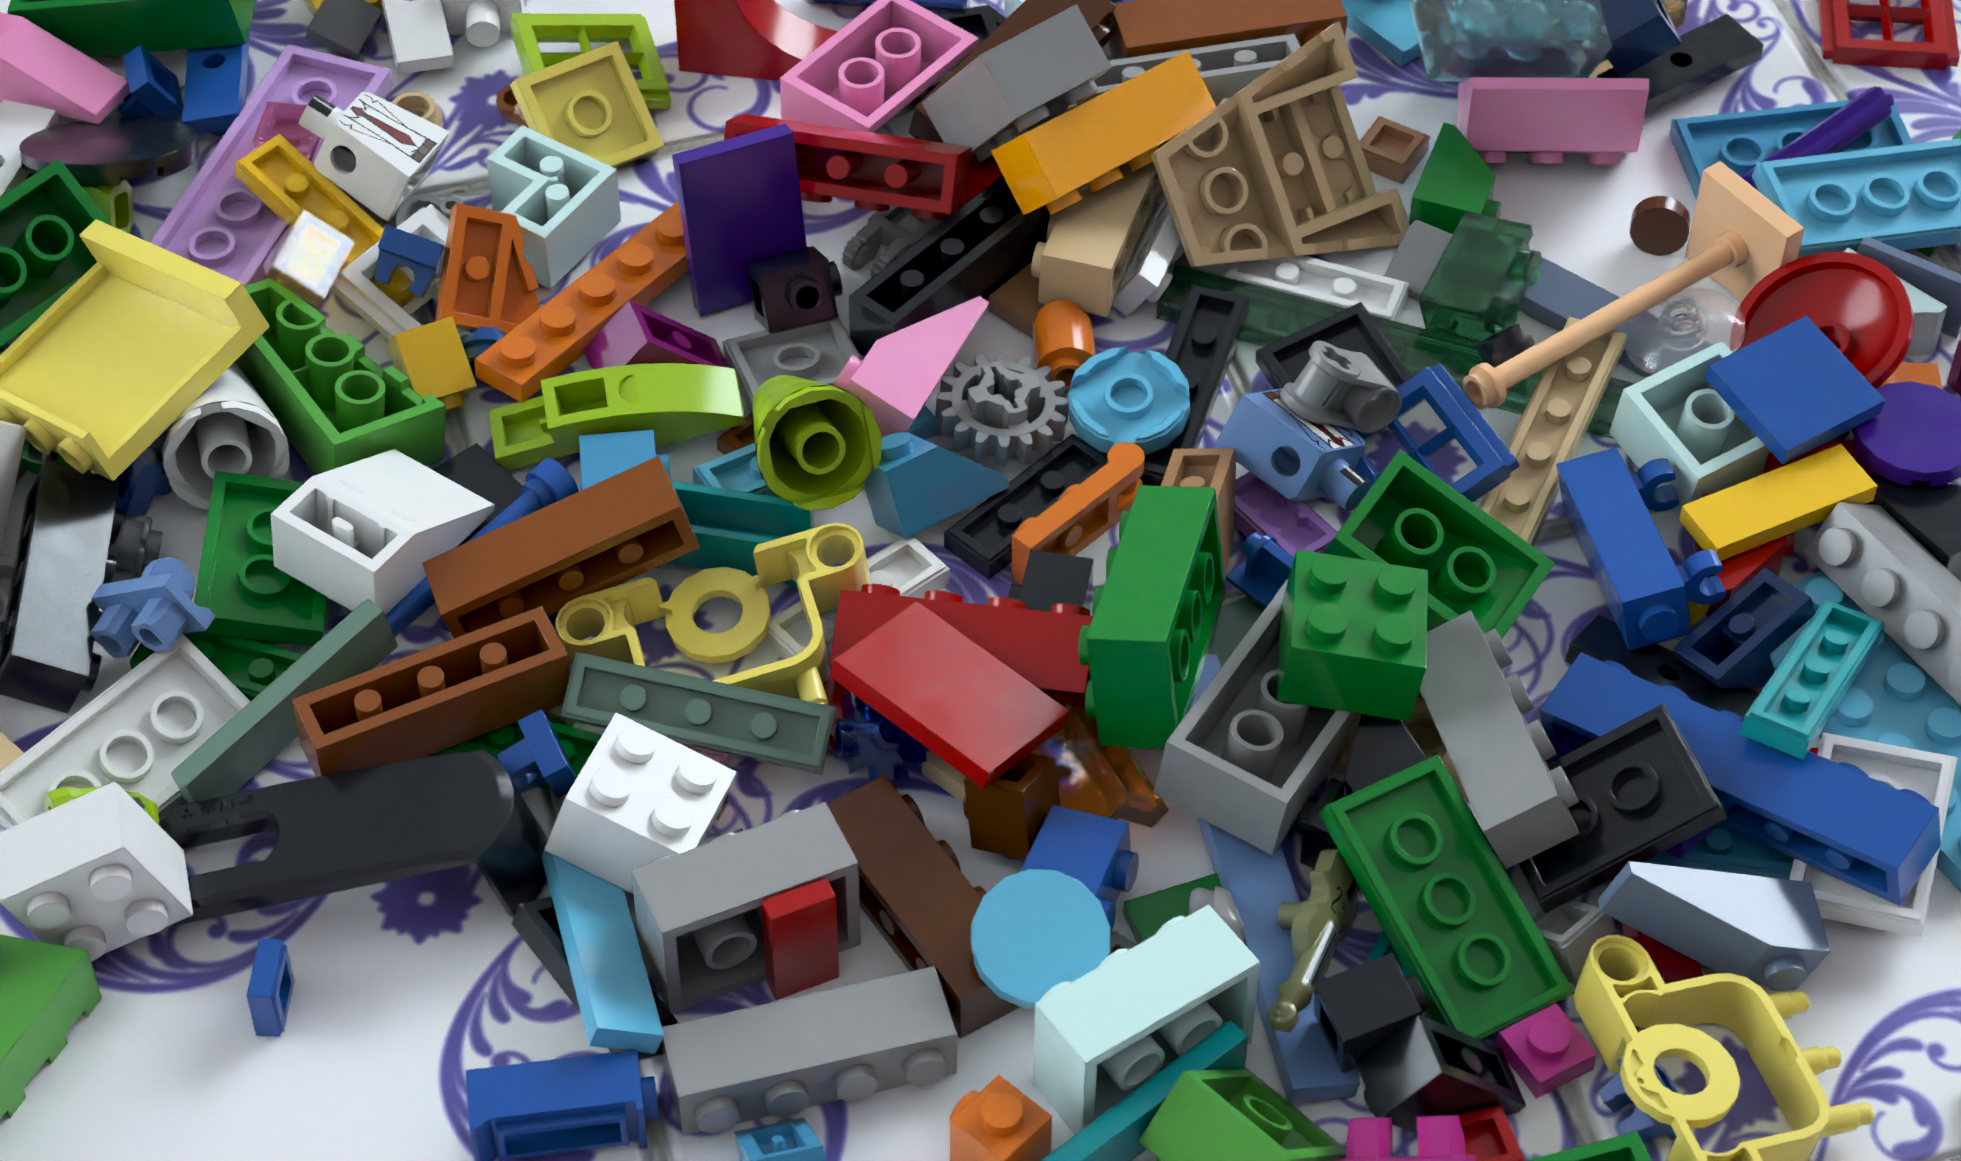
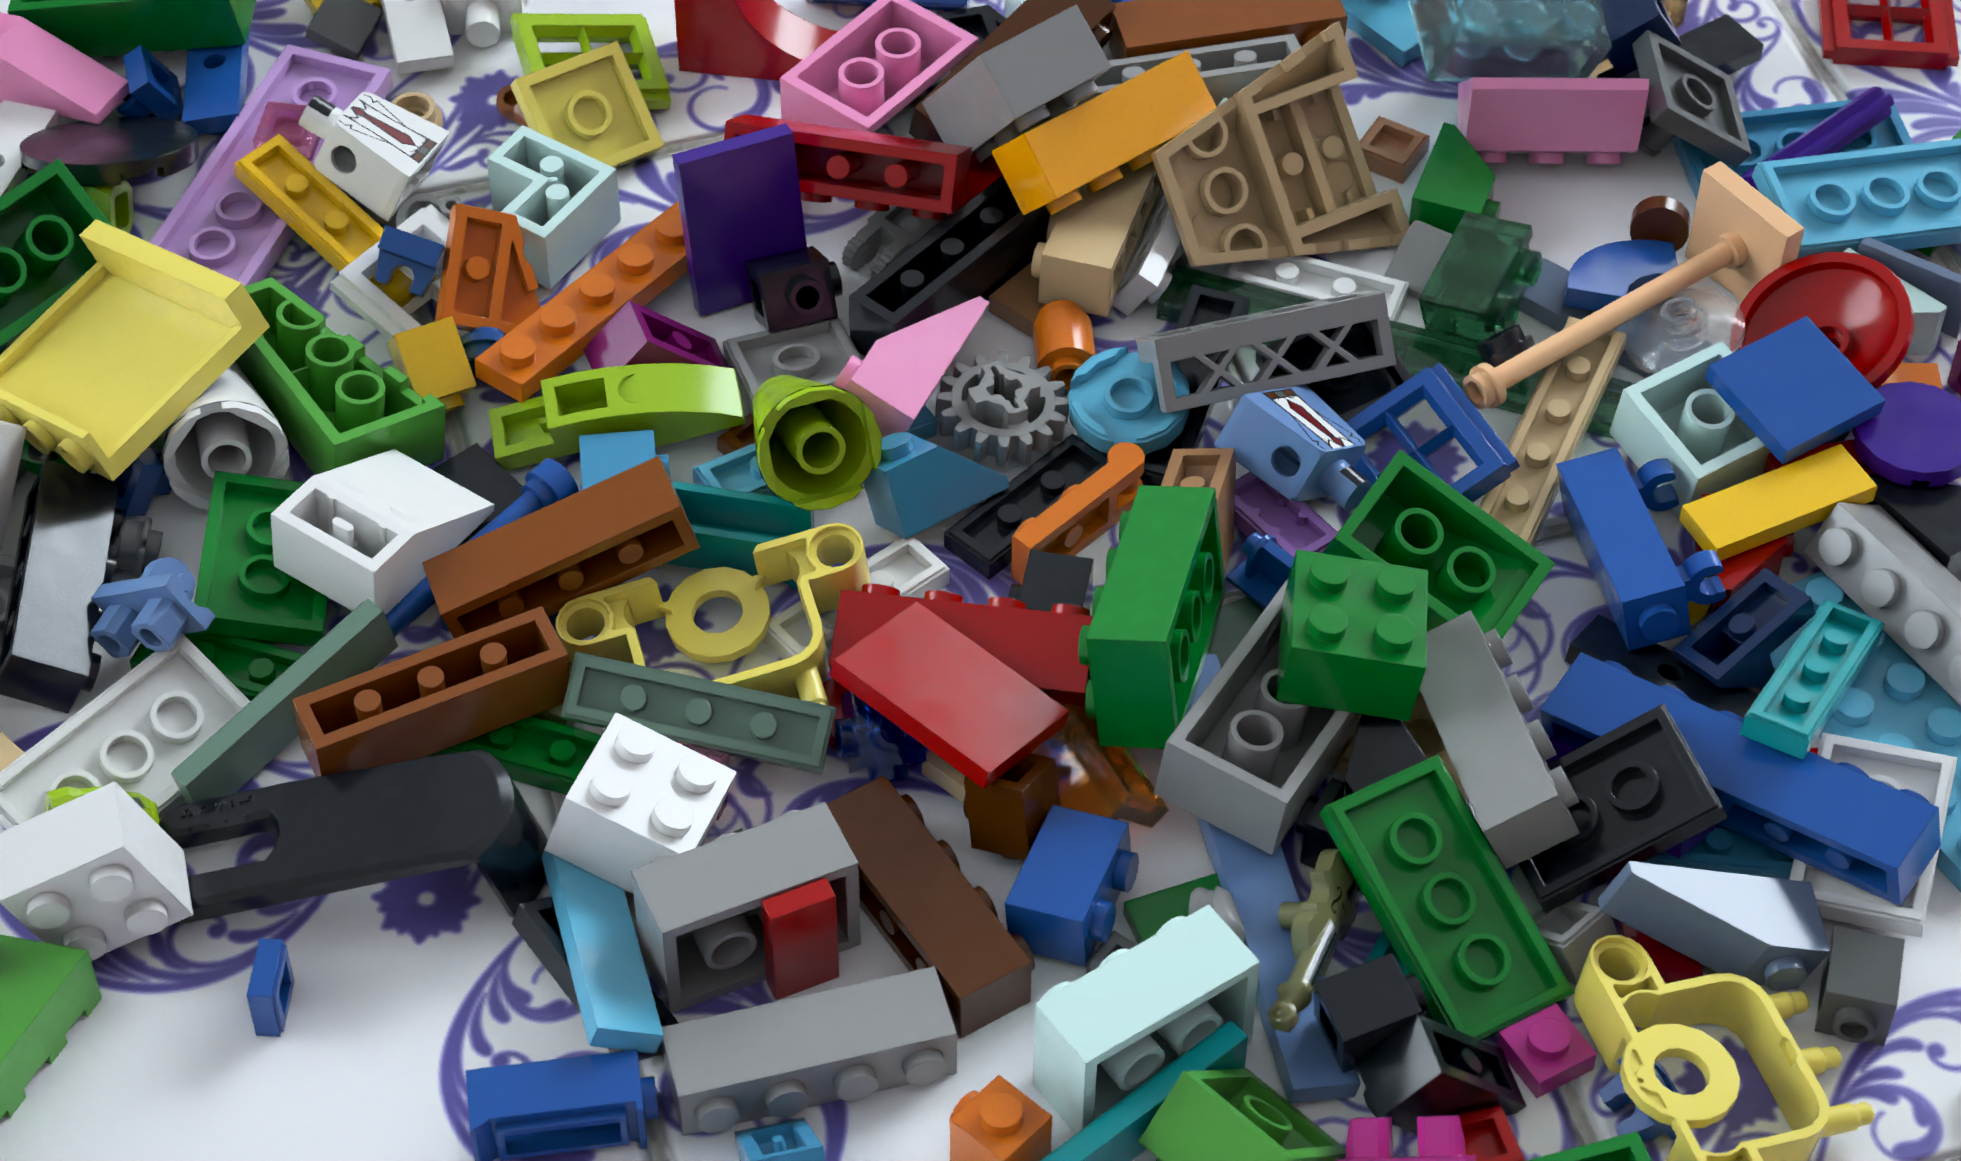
slope [262,209,355,308] -> none
blue tile [496,709,577,798] -> none
medium azure tile [970,869,1110,1009] -> none
light grey piece [1280,341,1402,433] -> none
none -> light grey fence [1136,291,1397,413]
none -> blue tile [1562,240,1678,311]
none -> dark grey tile [1632,30,1752,168]
none -> dark grey brick [1814,925,1905,1046]

